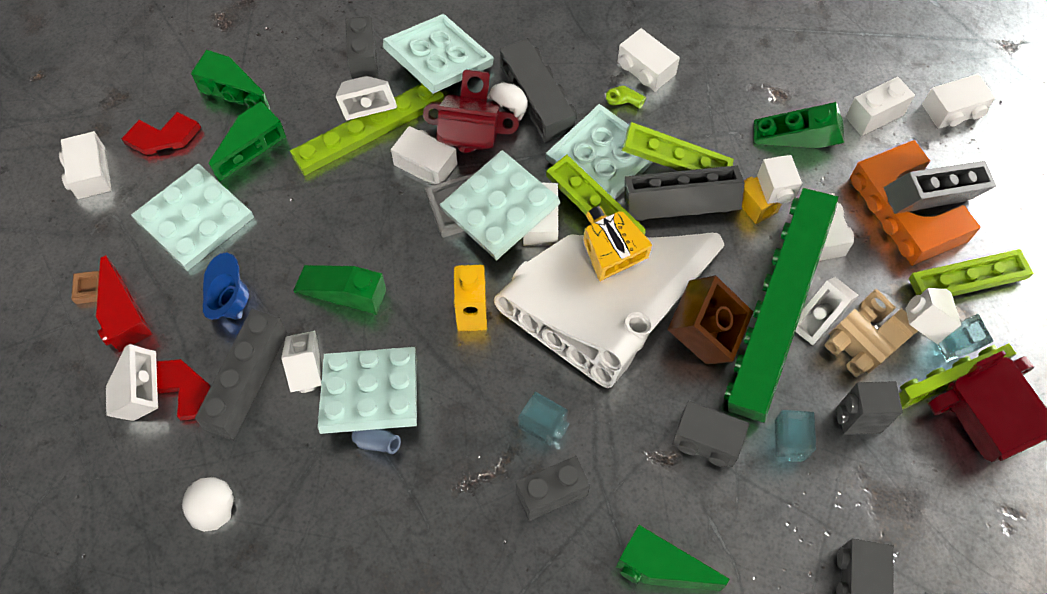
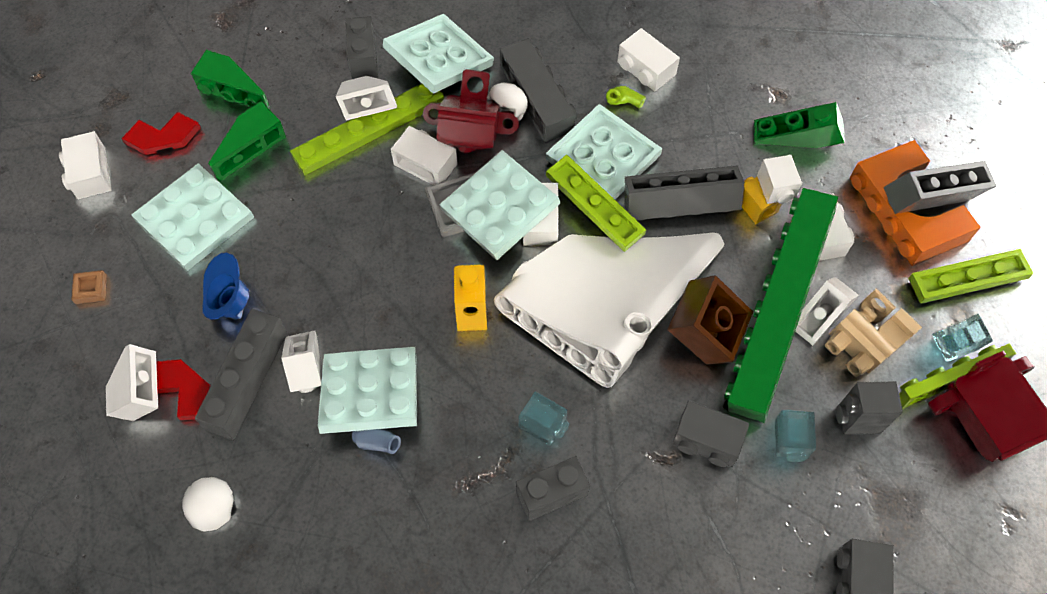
red slope [96,255,153,352] -> none
green slope [293,265,387,315] -> none
yellow torso [583,206,652,281] -> none
green slope [616,525,730,591] -> none
lime plate [621,122,734,171] -> none
white brick [845,77,915,136] -> none
white slope [905,288,961,345] -> none
white brick [922,74,996,129] -> none

